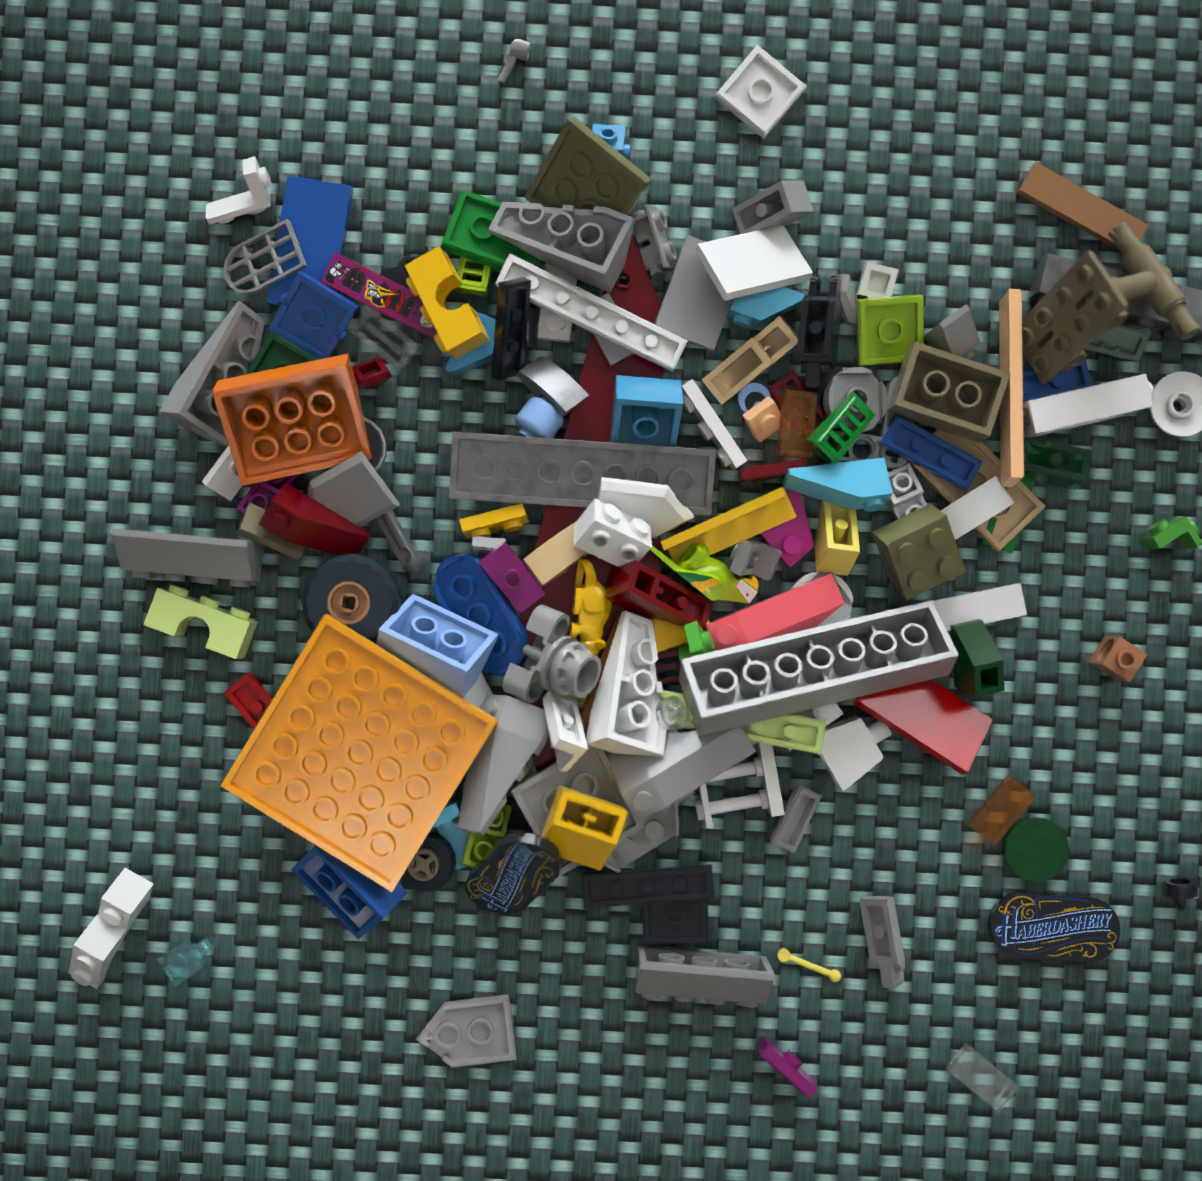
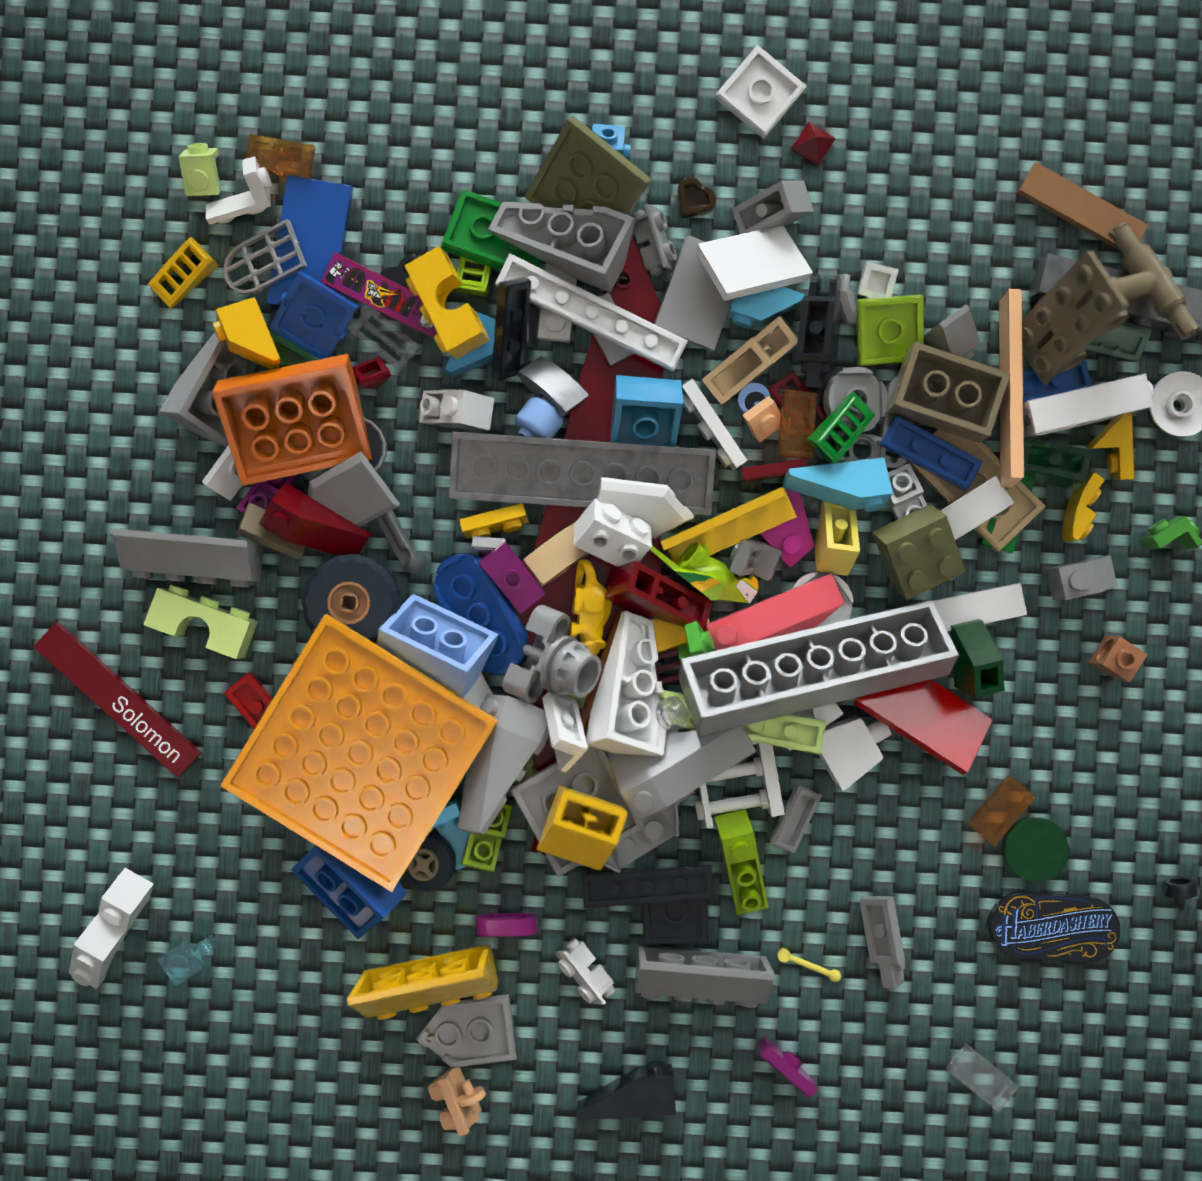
black tile [465,833,562,914] -> none
light grey hand [497,39,531,84] -> none
none -> dark red tile [33,623,202,778]
none -> yellow slope [148,237,219,309]
none -> yellowish green bracket [178,143,221,196]
none -> yellow slope [212,297,280,370]
none -> clear orange plate [245,134,316,179]
none -> yellow slope [347,943,499,1020]
none -> white slope [419,390,494,431]
none -> light nougat hips [428,1067,486,1136]
none -> magenta beam [475,913,538,936]
none -> white hinge [555,938,616,1005]
none -> black slope [577,1061,676,1121]
none -> dark brown tile [677,177,717,219]
none -> lime slope [714,809,768,915]
none -> dark red slope [791,121,836,167]
none -> light grey slope [1046,555,1117,600]
none -> yellow slope [1062,472,1105,542]
none -> yellow slope [1086,413,1134,480]

